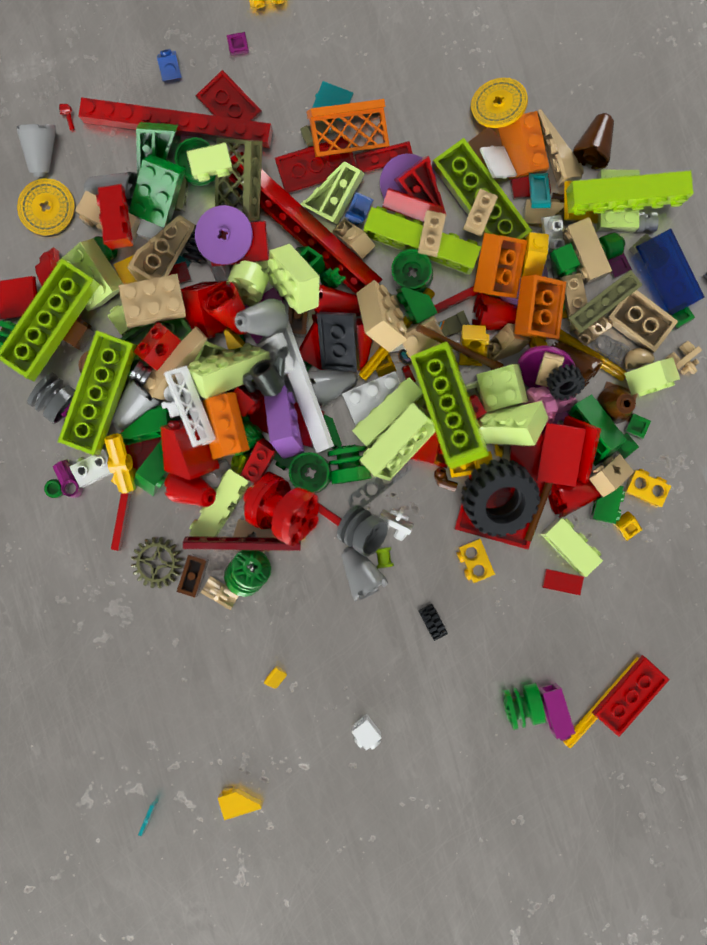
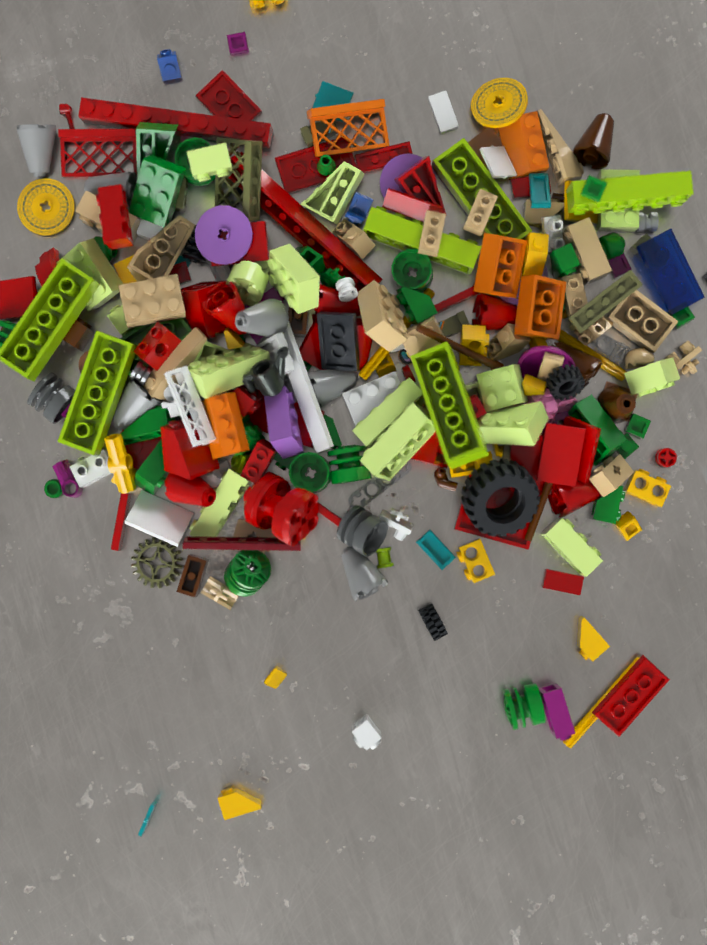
none -> red fence [58,129,137,177]
none -> white tile [125,490,194,547]
none -> green cone [317,155,336,176]
none -> white wheel [335,277,358,302]
none -> teal tile [416,529,456,570]
none -> white tile [428,91,459,134]
none -> yellow slope [523,374,547,396]
none -> yellow slope [577,616,610,662]
none -> green plate [580,175,607,203]
none -> red wheel [654,448,677,467]

